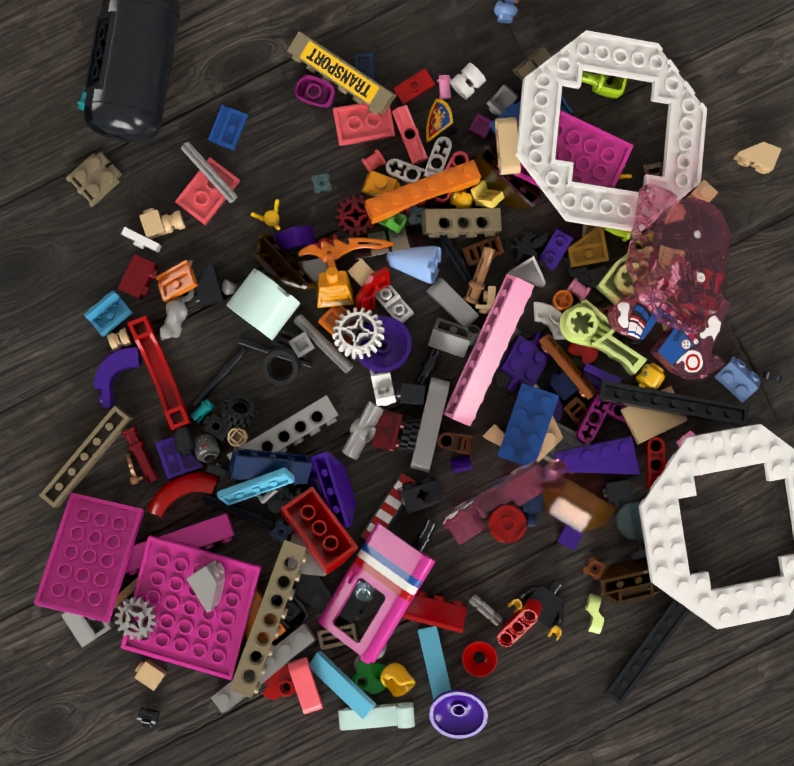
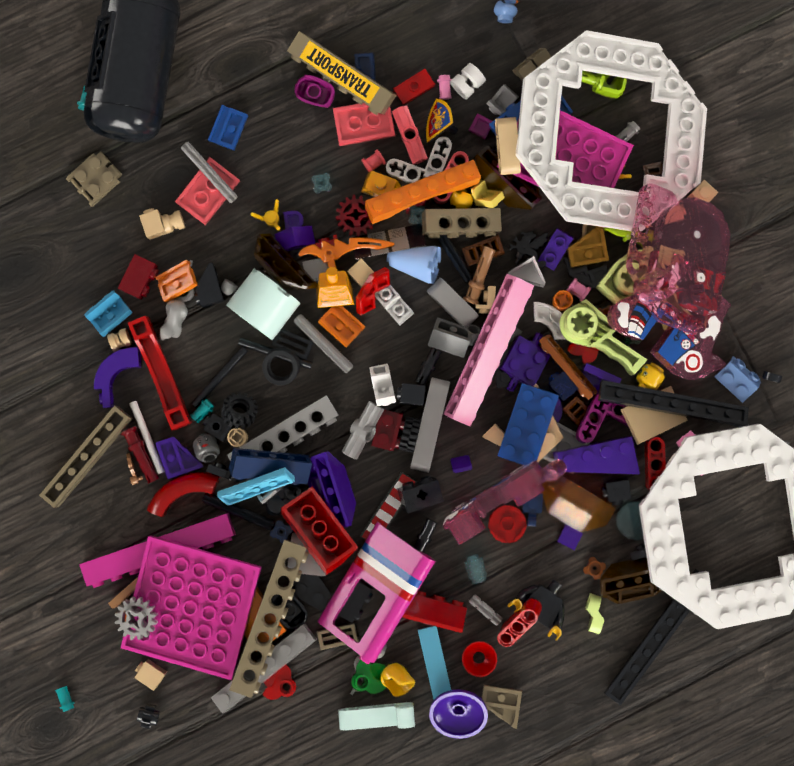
dark pink plate [34,492,145,623] -> none
light grey slope [61,612,115,648] -> none
white plate [121,227,162,253] -> none
black brick [173,427,195,456] -> none
light grey slope [186,560,226,613] -> none
light grey tile [288,332,315,358] -> none
coral beam [288,657,323,714] -> none
medium azure tile [309,651,376,719] -> none
white gear [332,307,385,359] -> none
clear light blue plate [354,581,375,601] -> none
dark purple dish [356,316,411,373] -> none
bright green bracket [378,213,408,234] -> none
reddish brown piece [437,432,475,455] -> none
tan slope [734,142,781,174] -> none
none -> teal pin [55,686,75,712]
none -> white bar [129,401,165,474]
none -> dark purple tile [283,211,304,229]
none -> clear light blue brick [464,554,487,584]
none -> dark tan wing [481,684,522,729]
none -> light grey pin [616,121,640,142]

